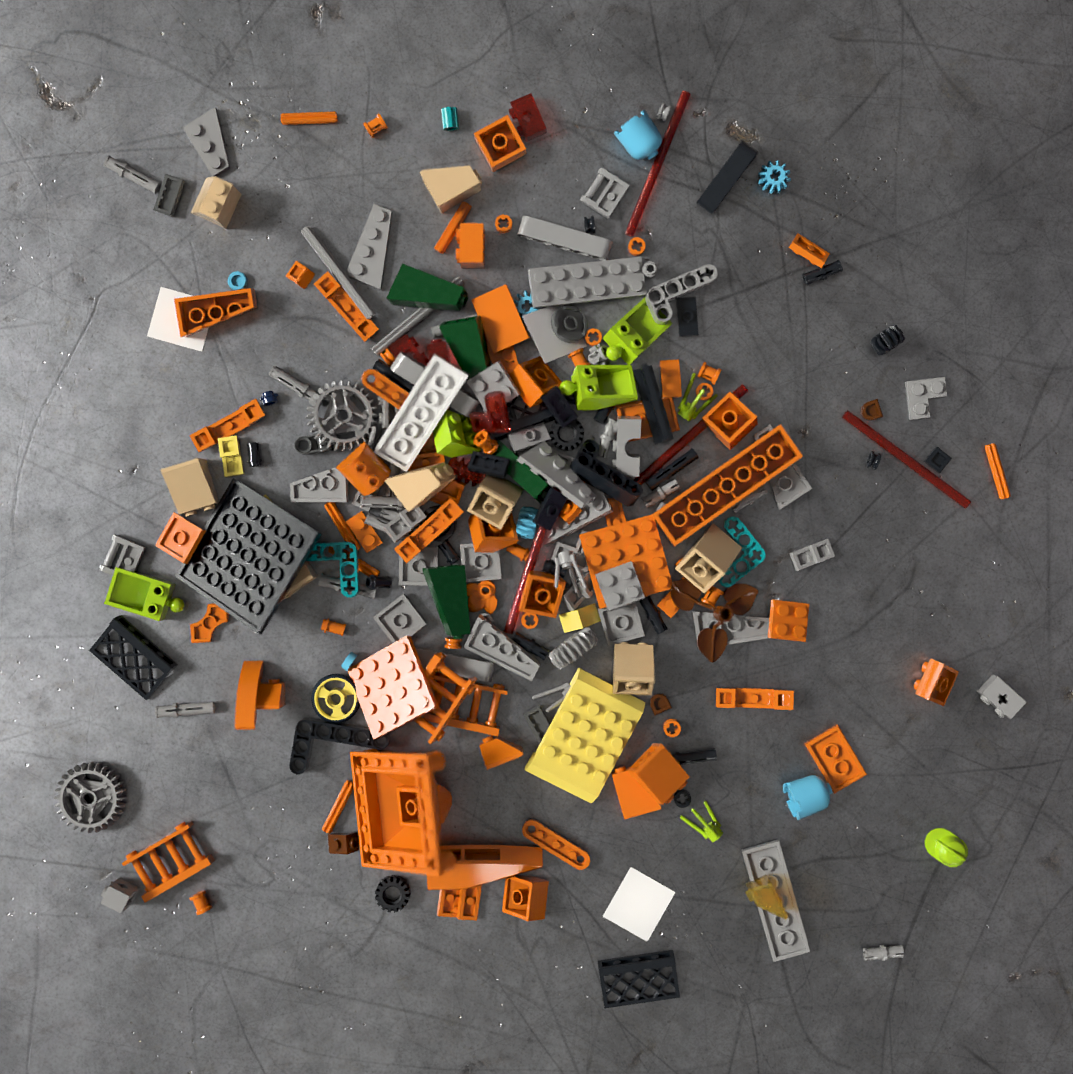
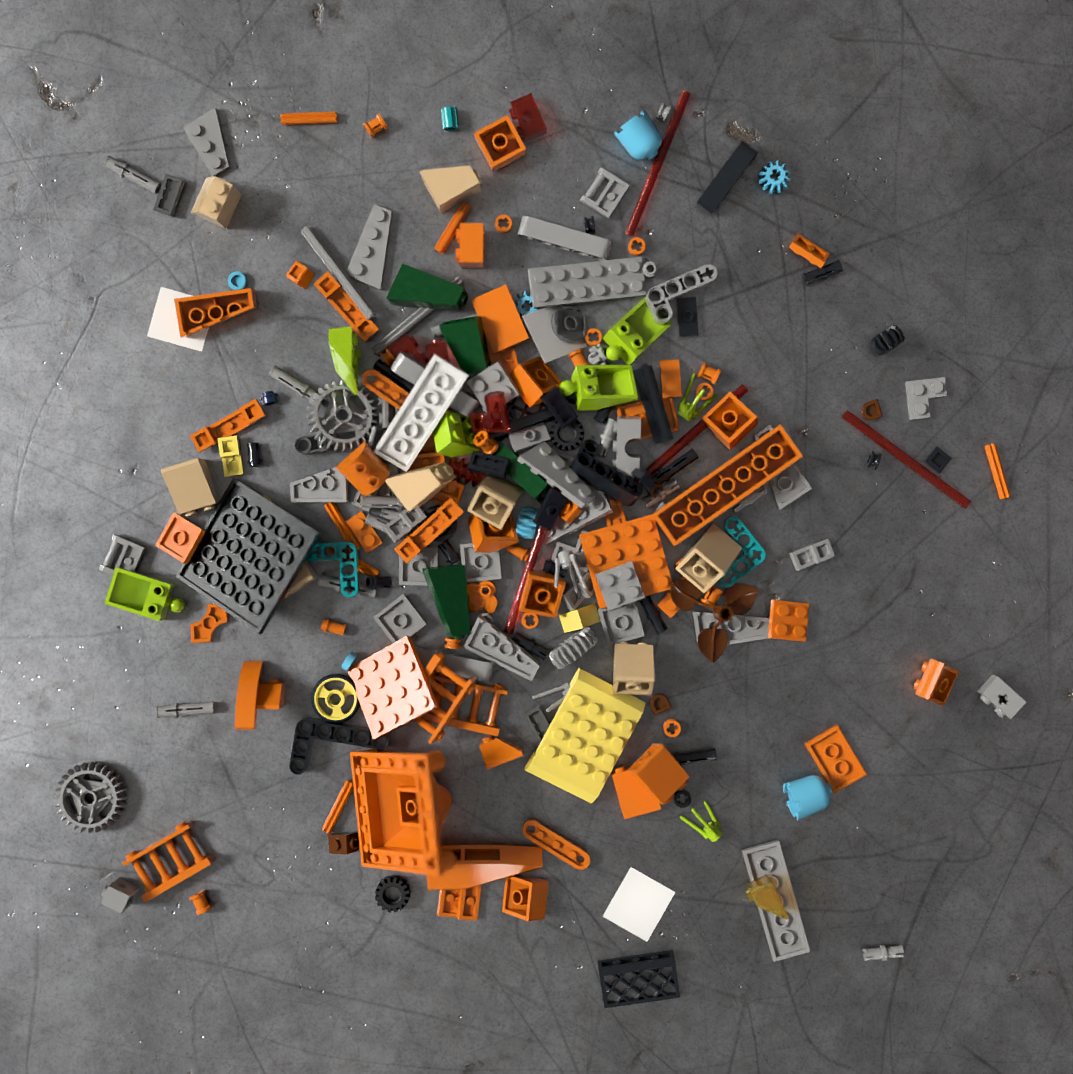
black fence [89,615,178,700] -> none
orange slope [716,688,794,710] -> none
lime piece [925,828,968,867] -> none
none -> lime slope [328,326,361,395]
none -> black plate [631,468,663,498]

